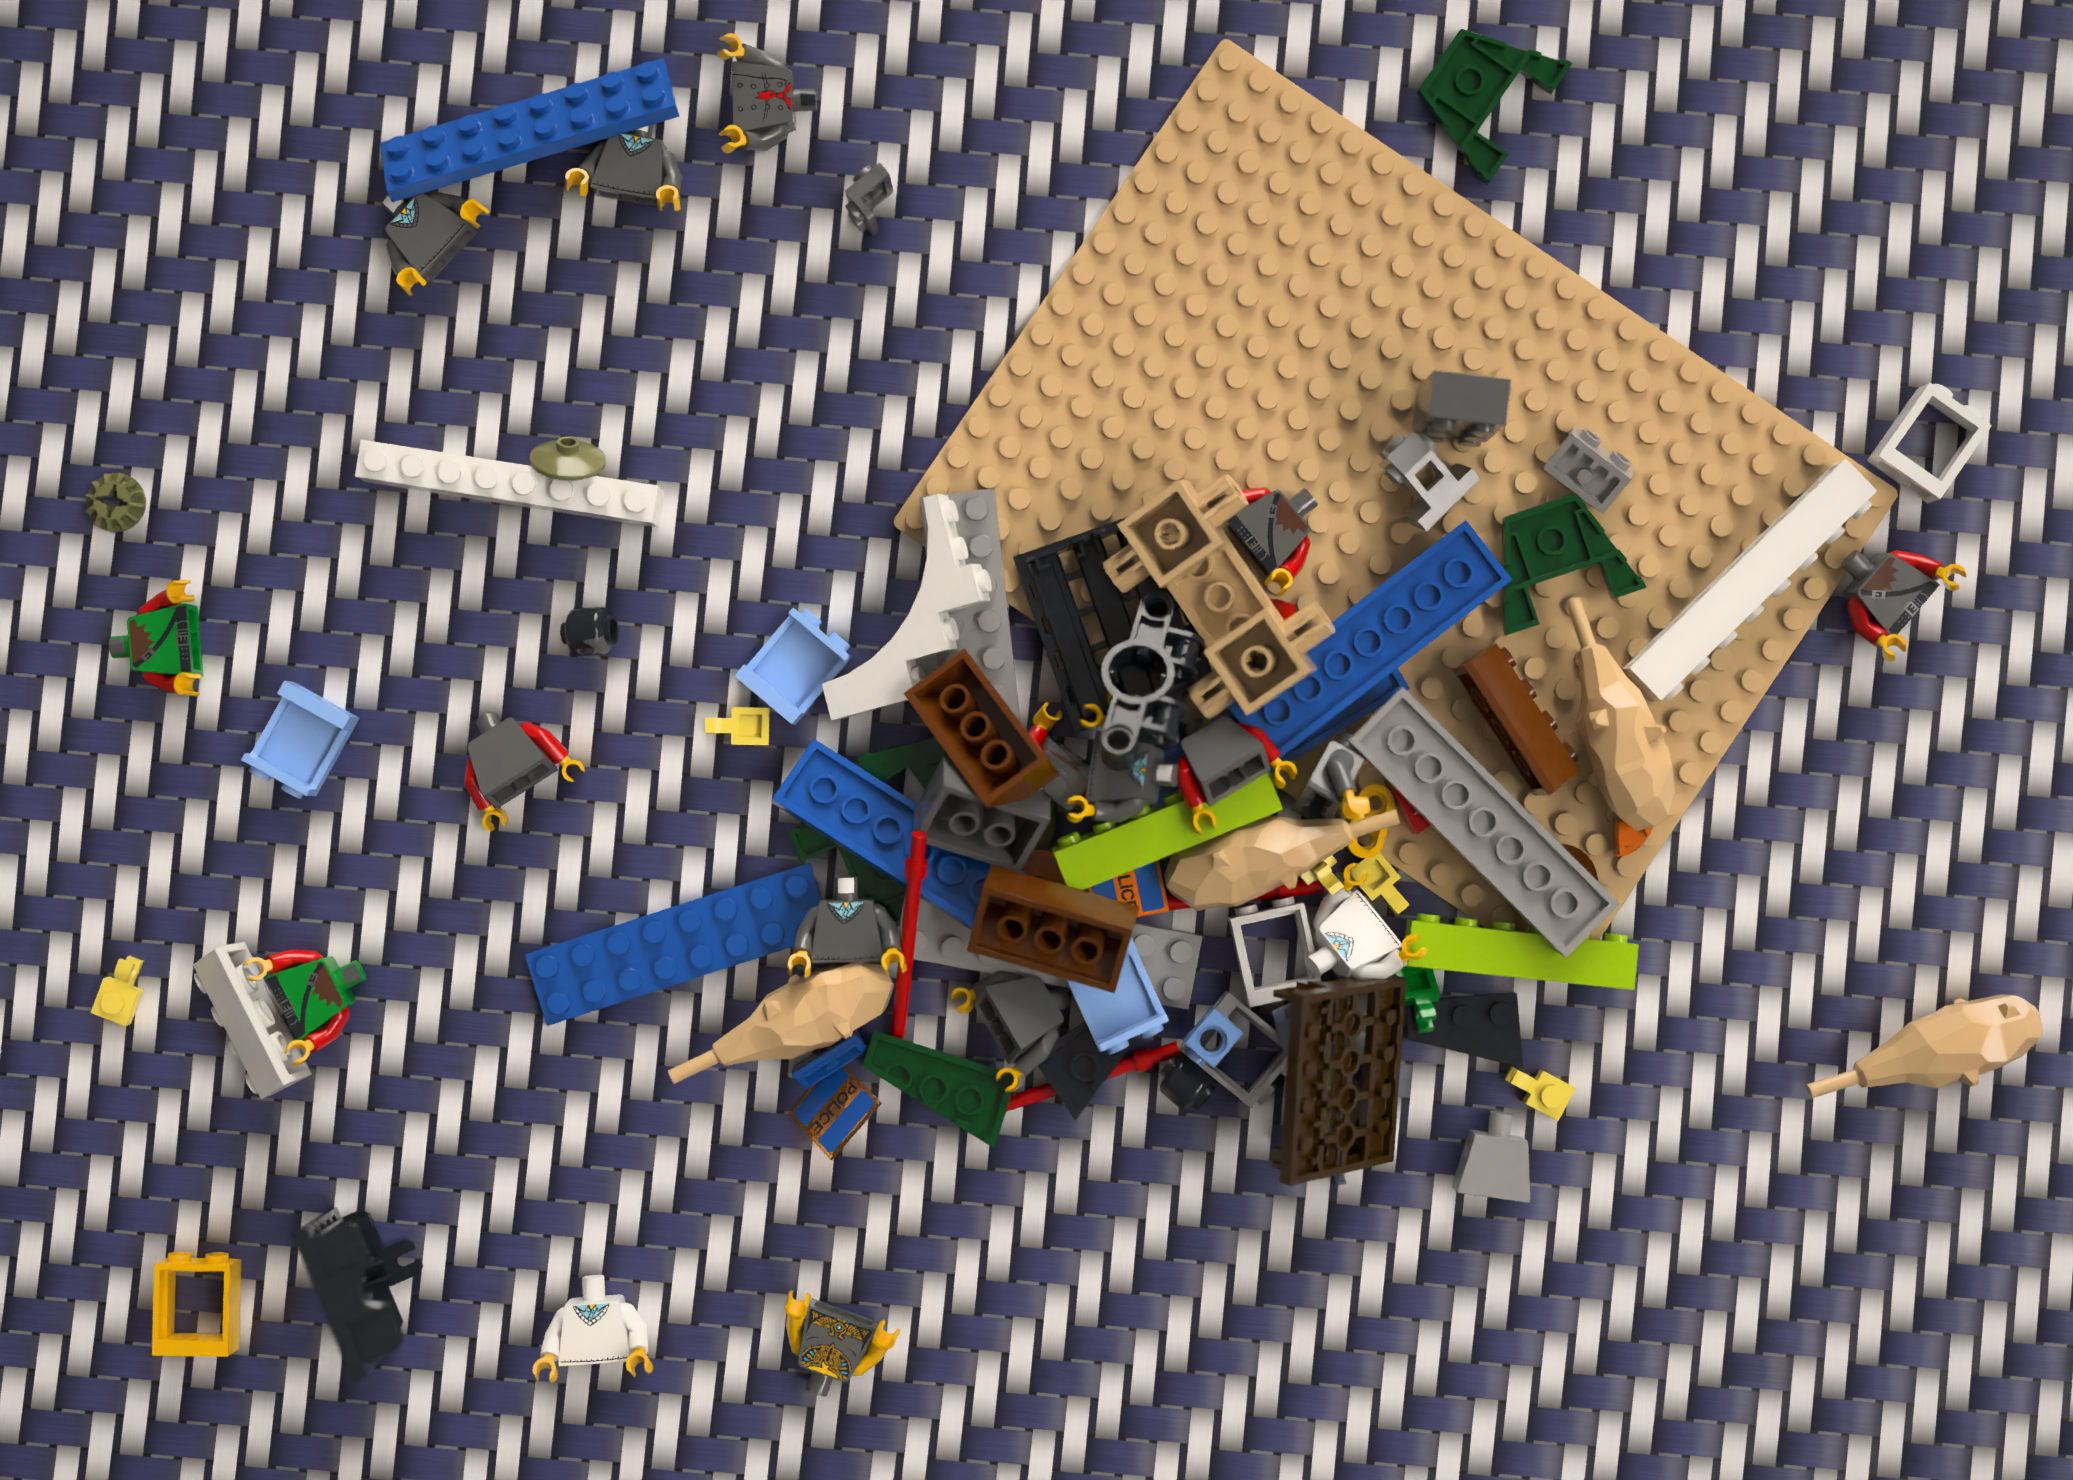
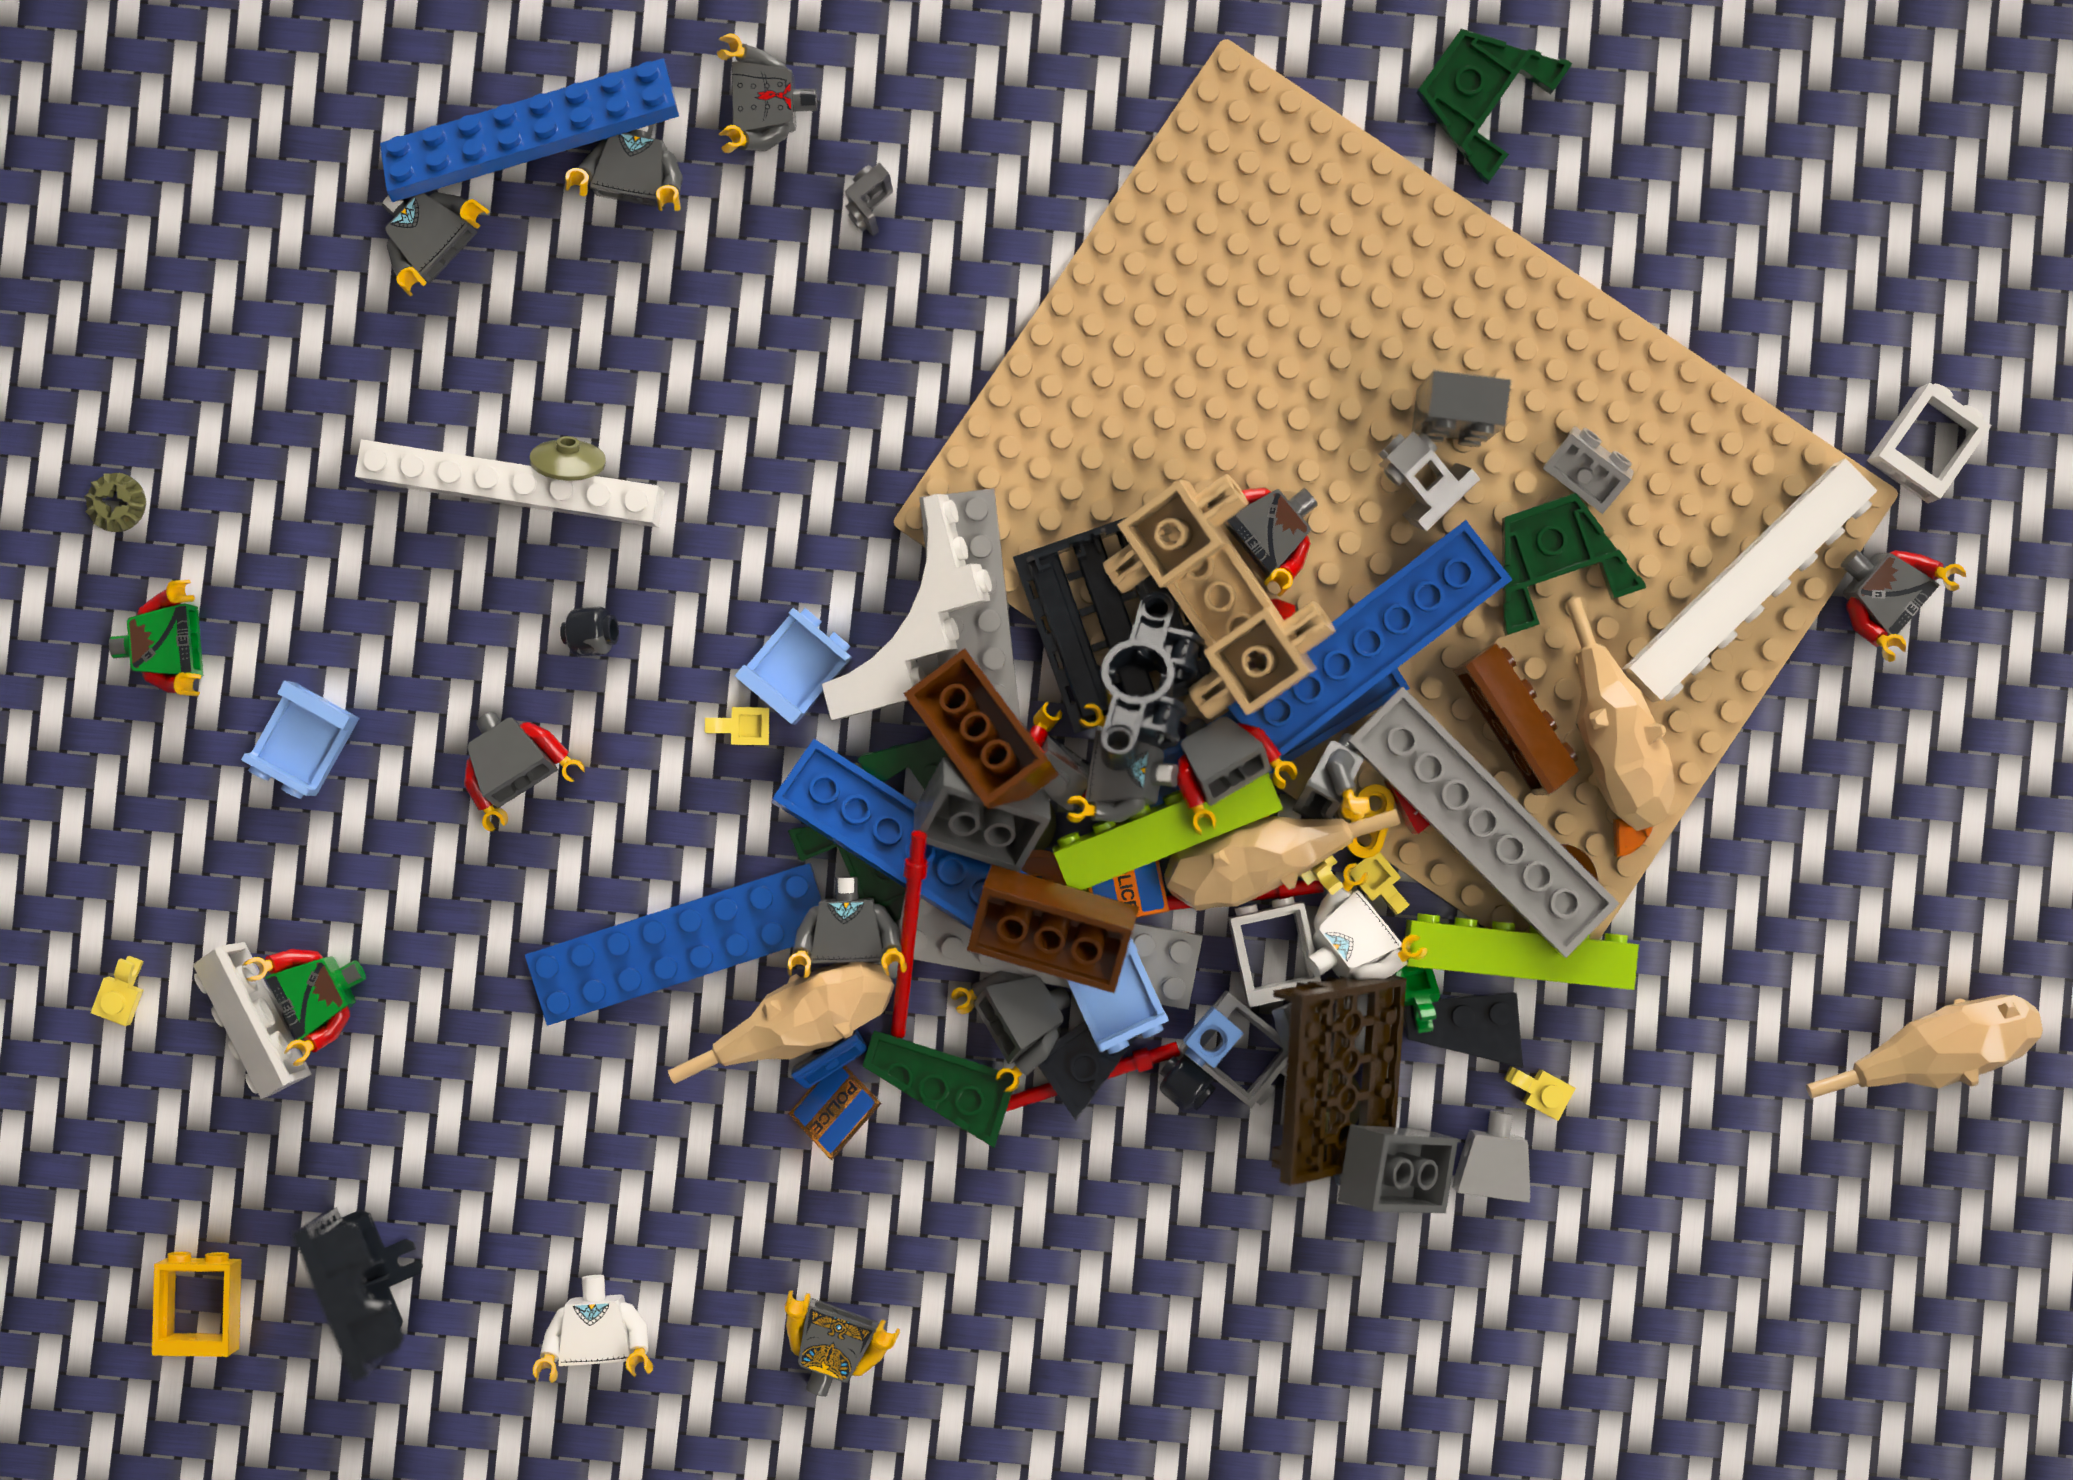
none -> dark grey brick [1338,1125,1458,1213]

